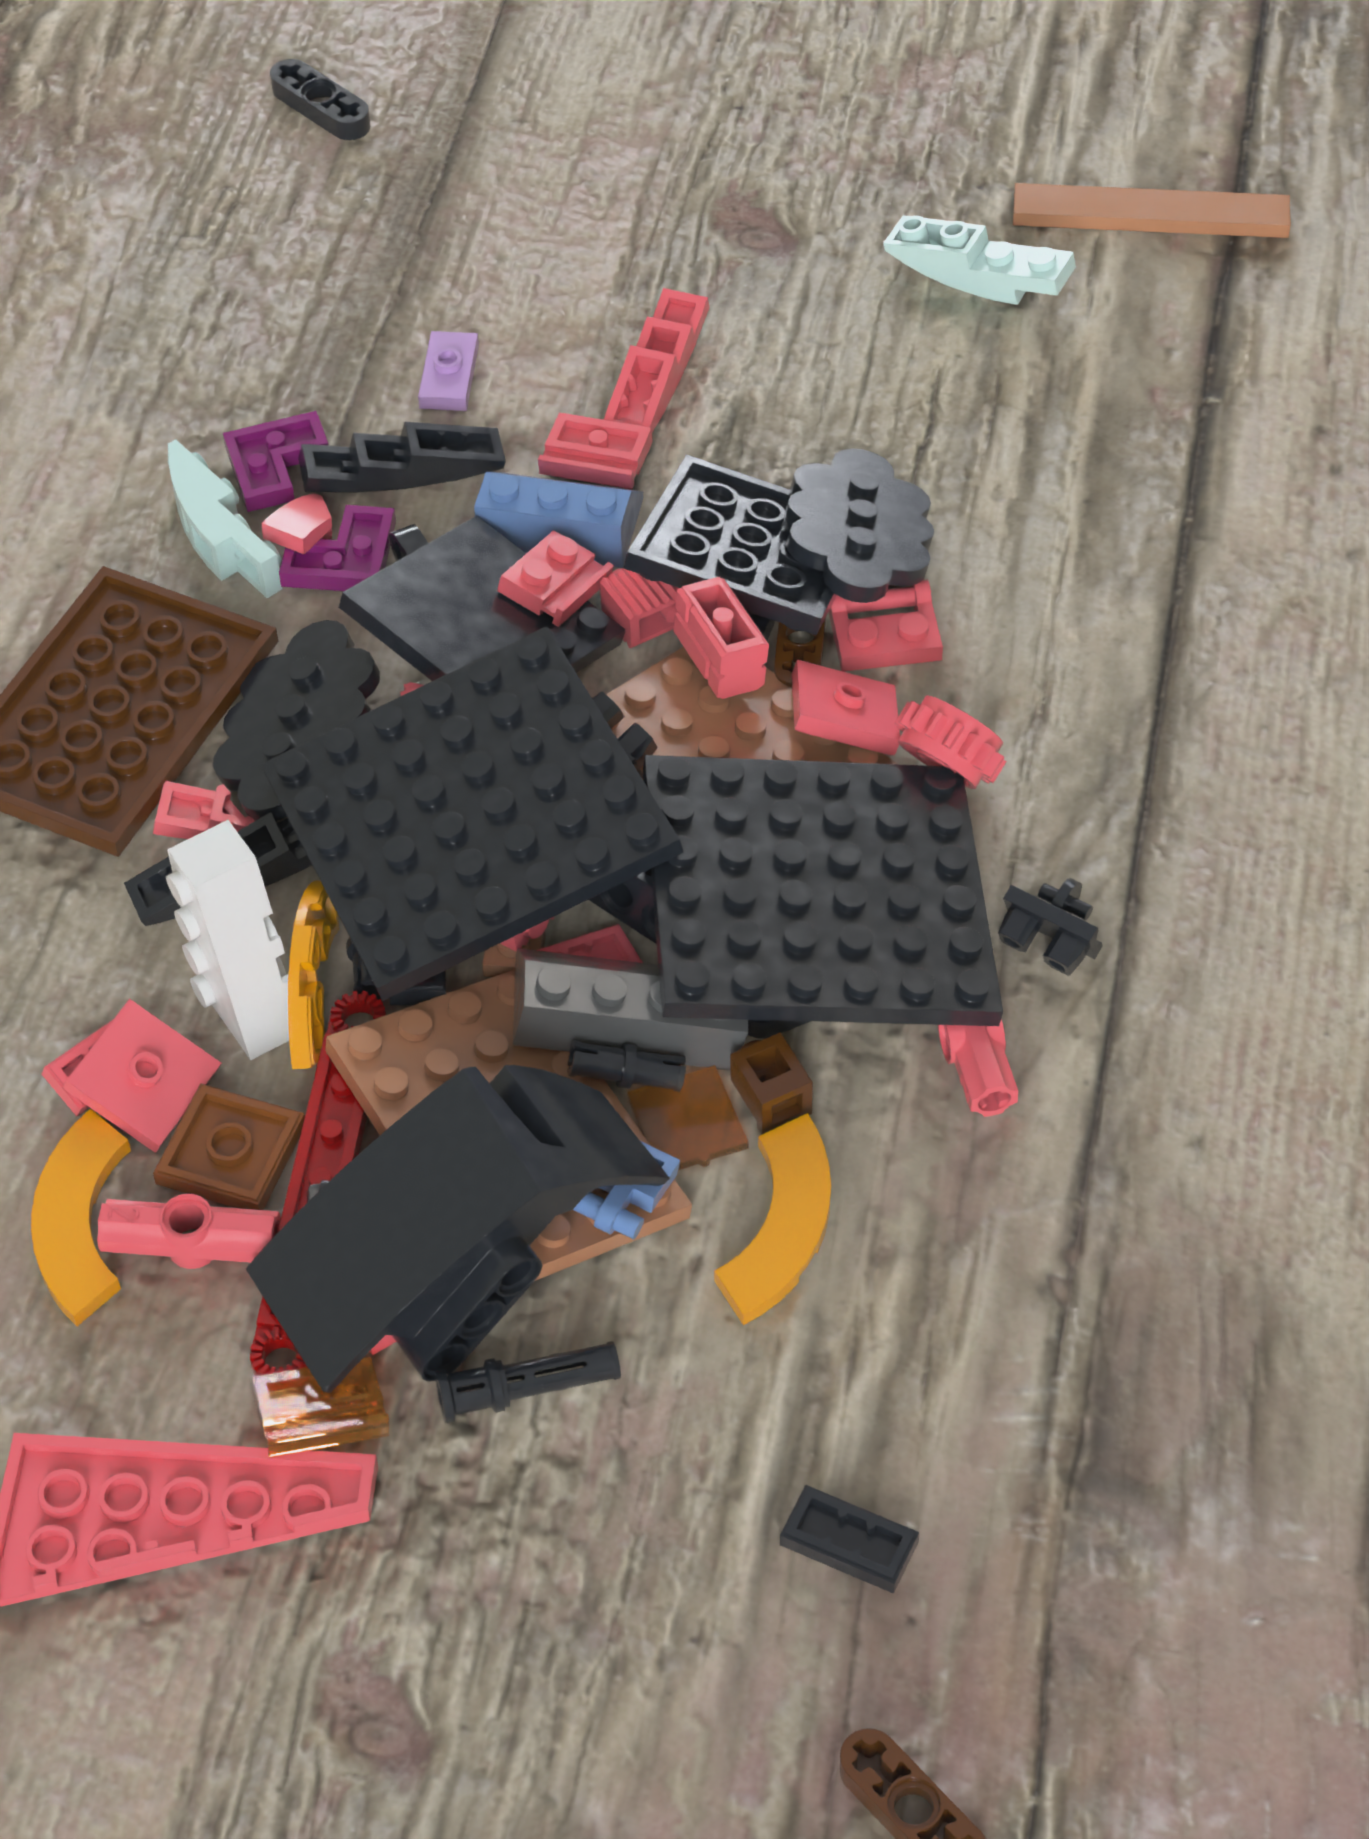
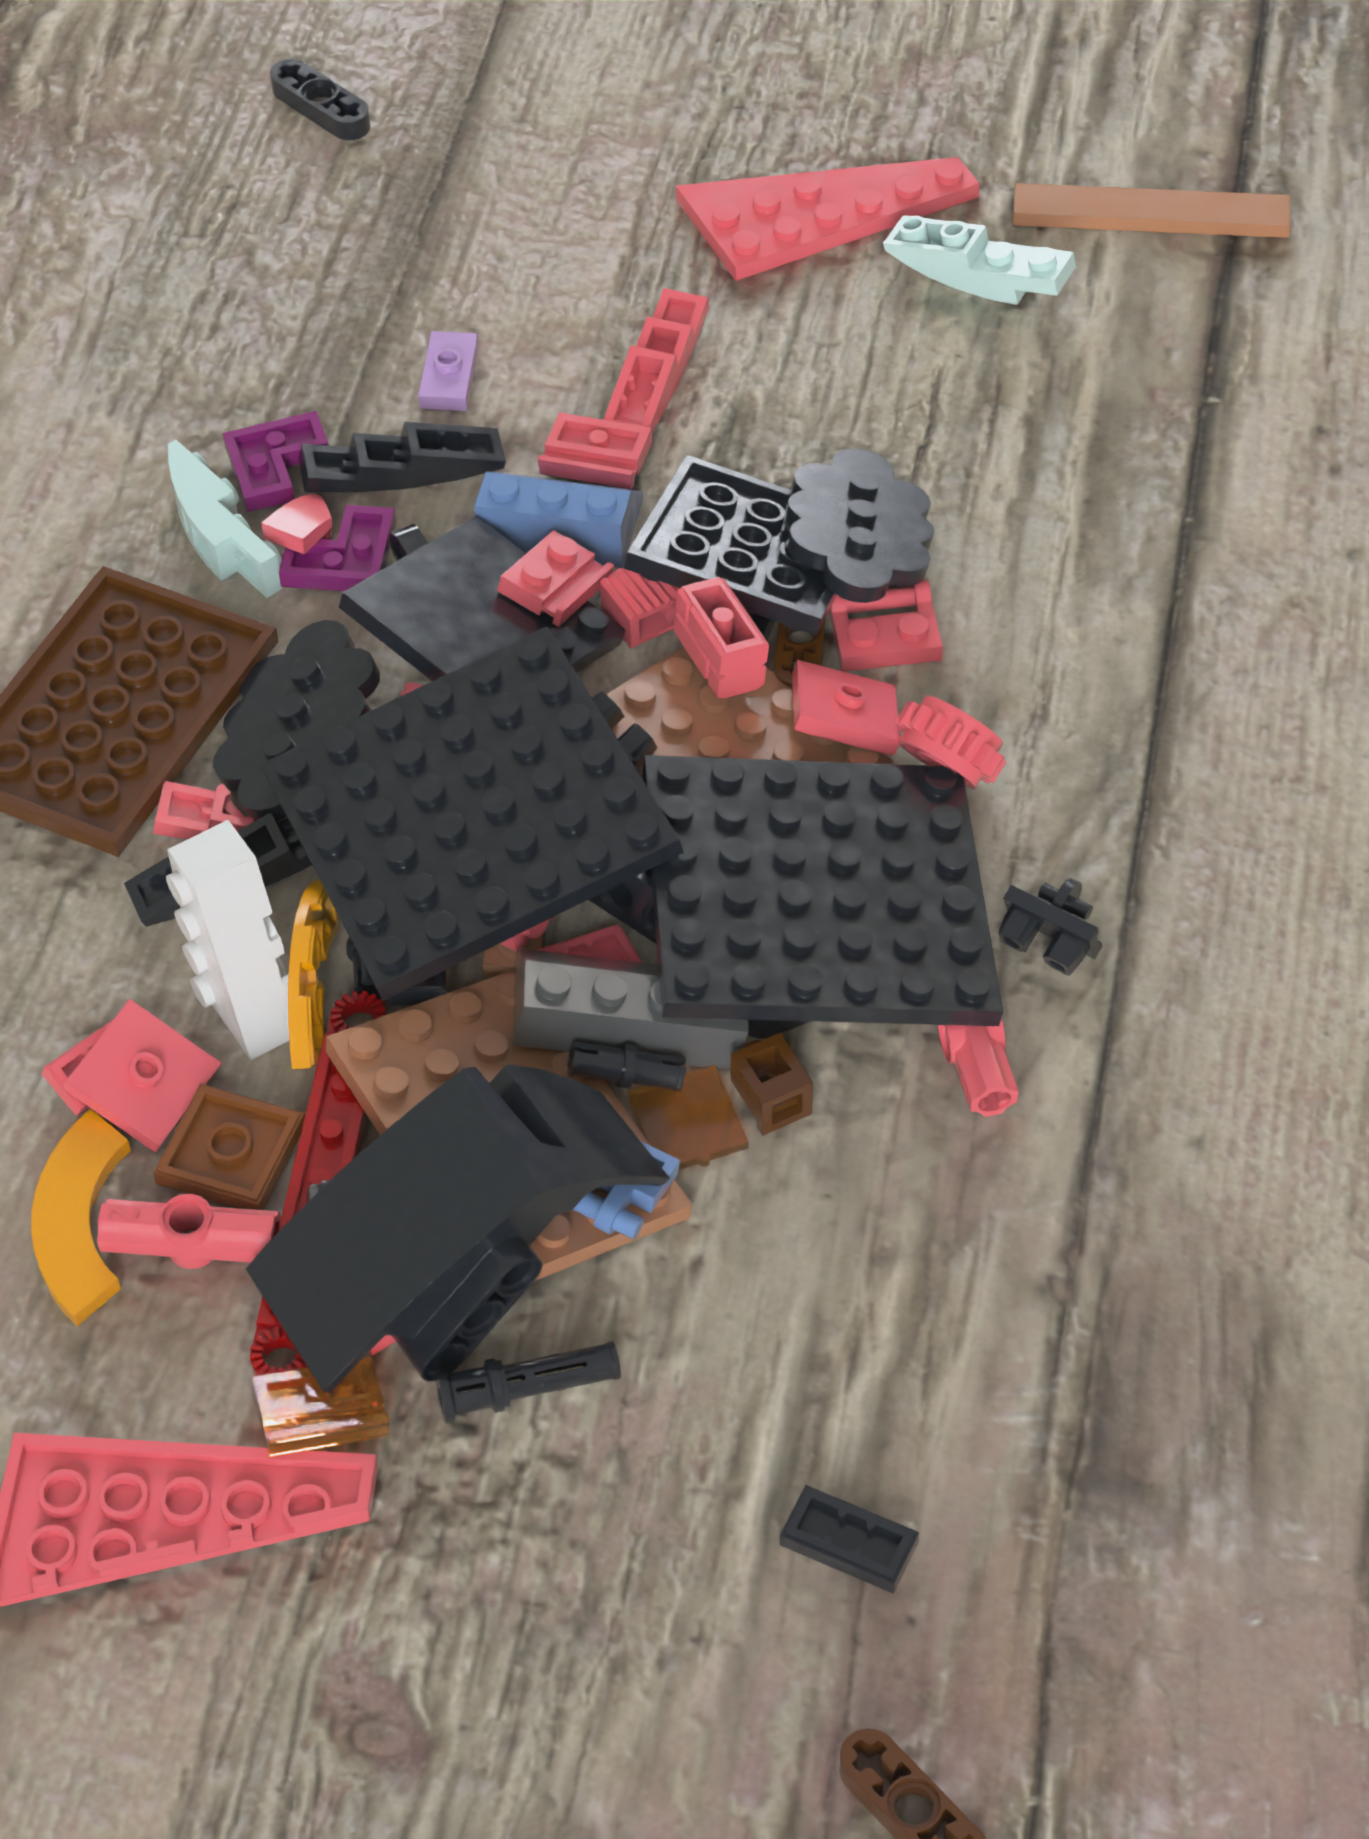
light orange tile [714,1113,831,1325] -> none
none -> coral wing [676,157,980,281]

